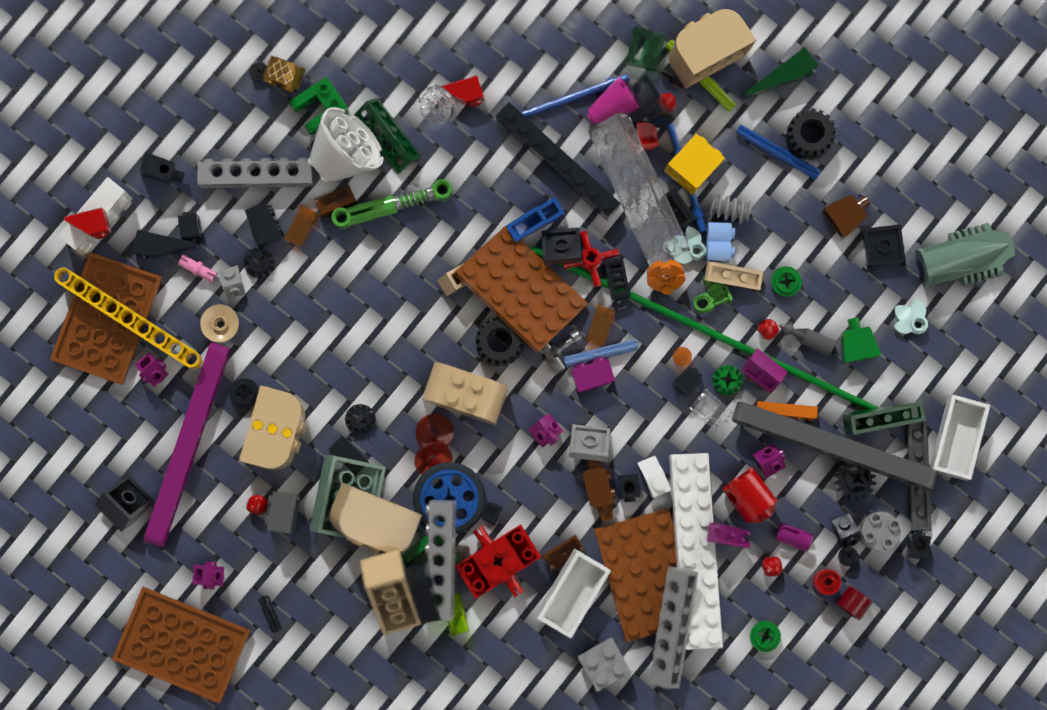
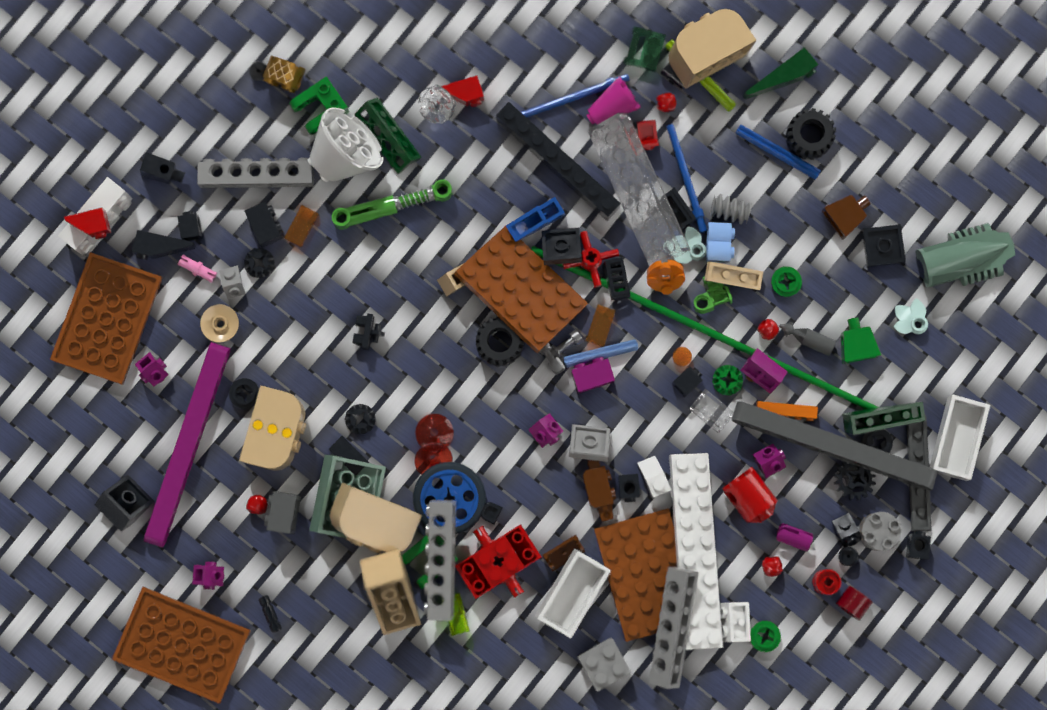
yellow beam [54,268,203,369] -> none
reddish brown hinge [314,184,357,219] -> none
black slope [405,562,441,624] -> none
tan brick [422,362,508,426] -> none
black slope [632,74,673,128] -> none
yellow panel [664,134,725,196] -> none
magenta hinge [707,522,751,549] -> none
none -> black hips [352,313,385,350]
none -> white bracket [720,602,751,642]
none -> black gear [861,429,893,453]

